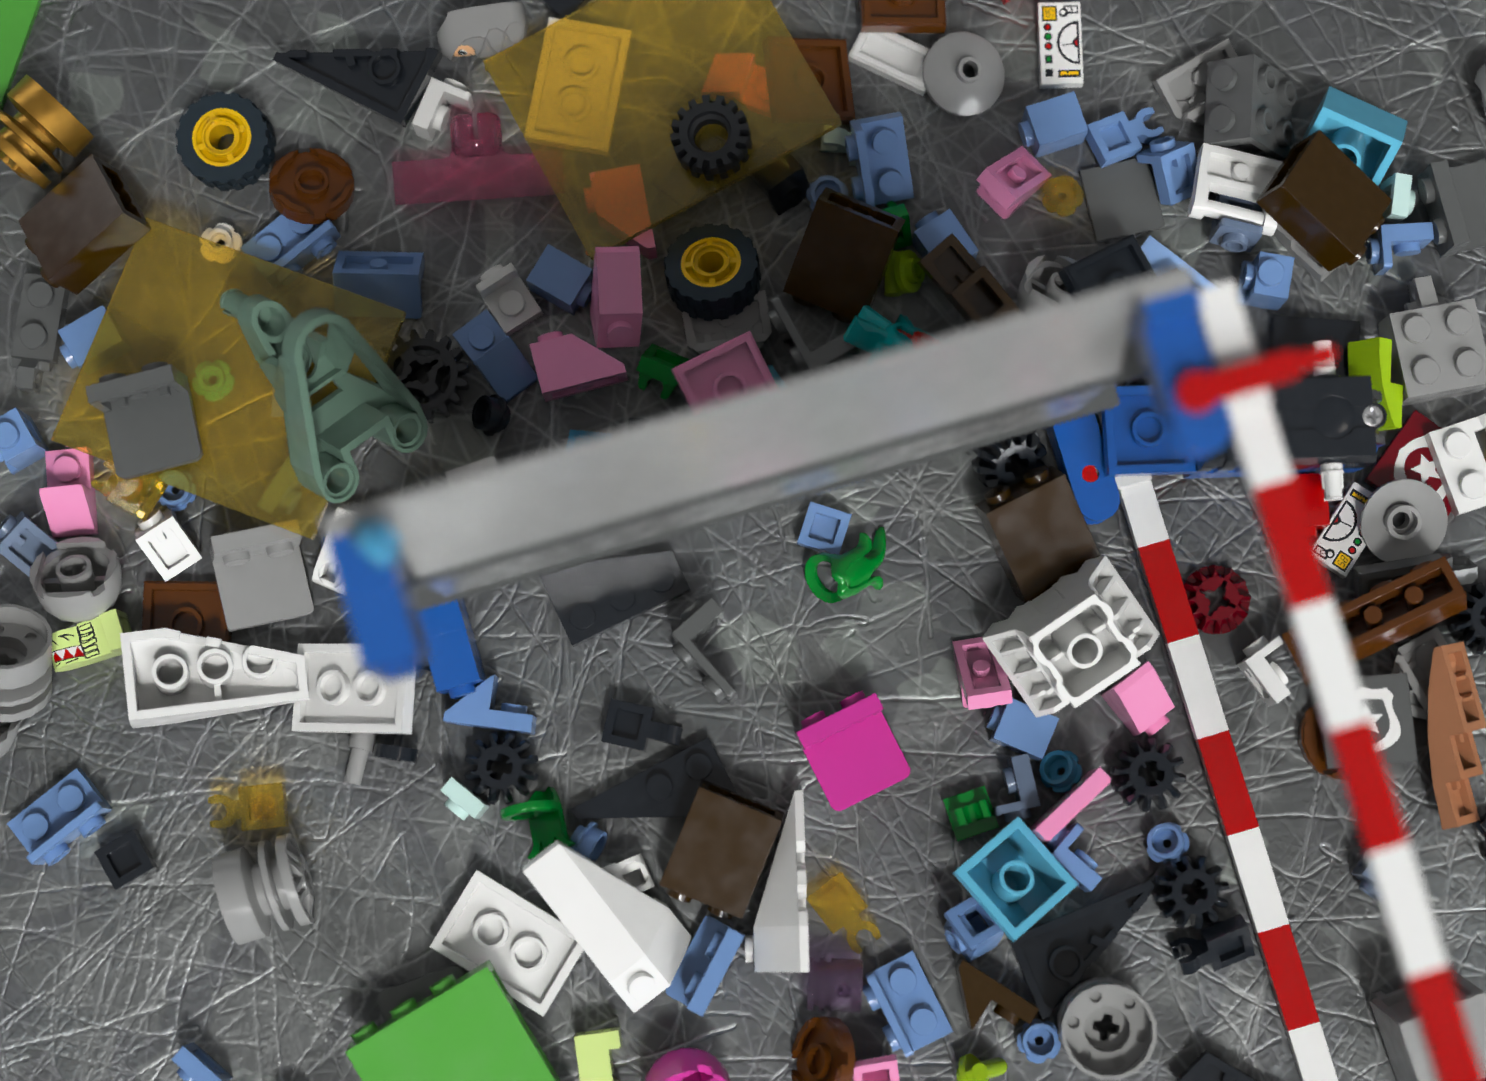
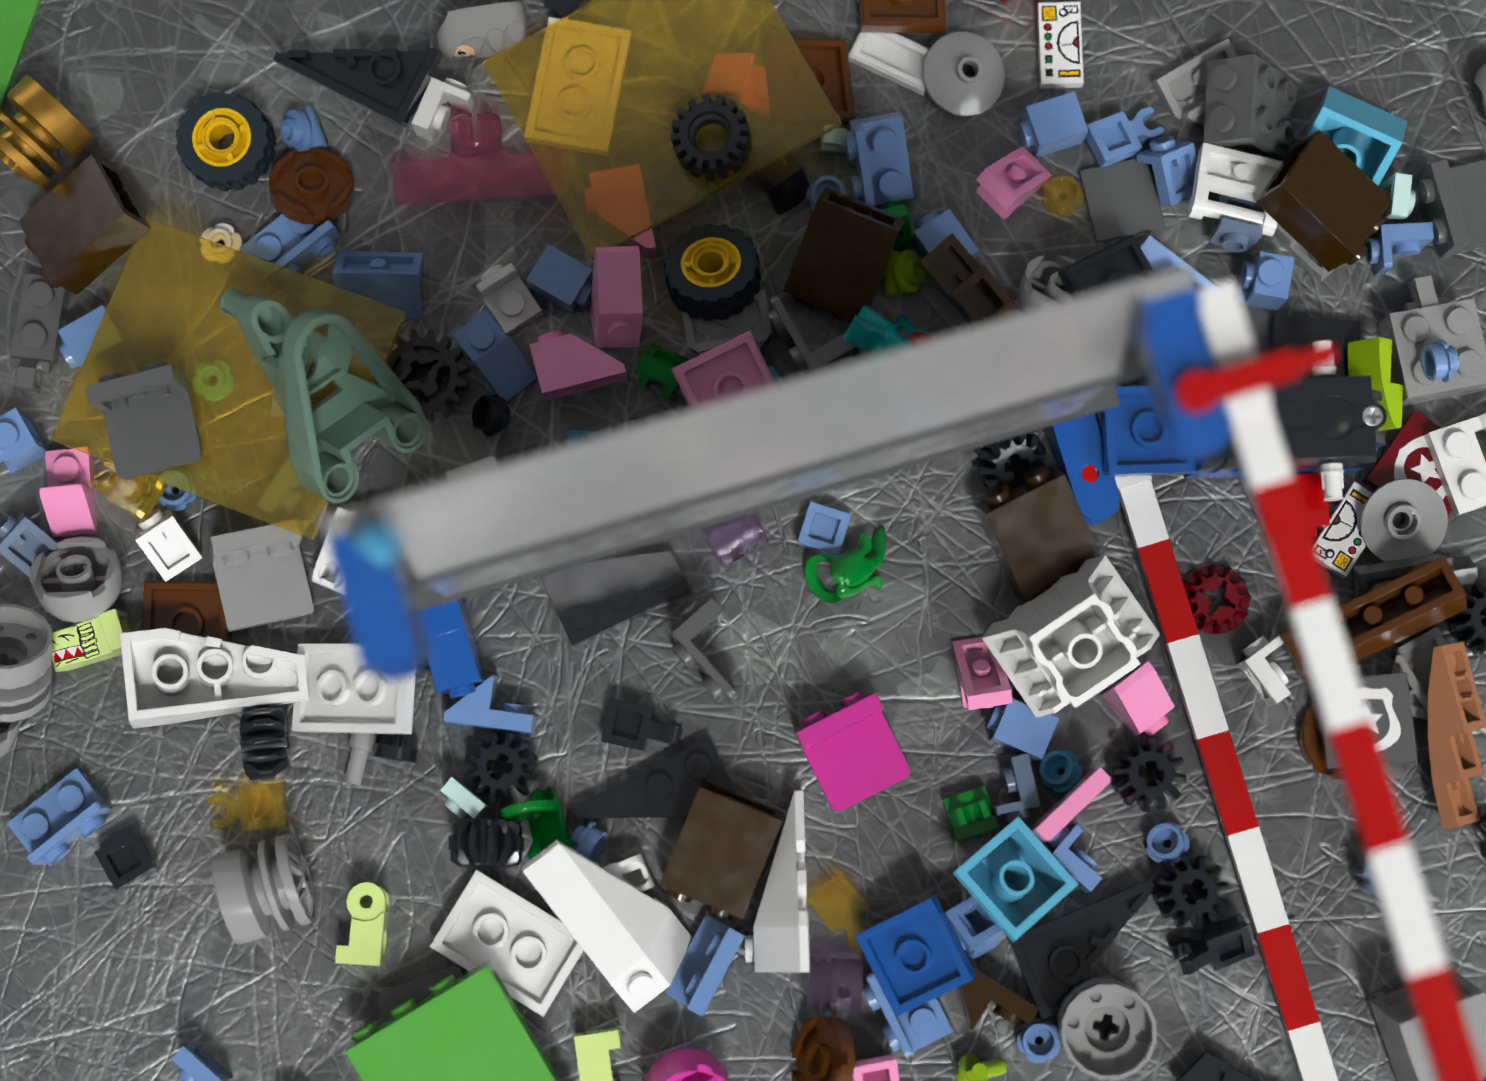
none -> black gear [239,705,291,781]
none -> medium blue plate [280,106,328,152]
none -> yellowish green leg [335,882,390,966]
none -> black gear [448,819,524,868]
none -> clear purple piece [700,513,769,568]
none -> blue bracket [855,895,977,1017]
none -> medium blue plate [1420,339,1459,382]

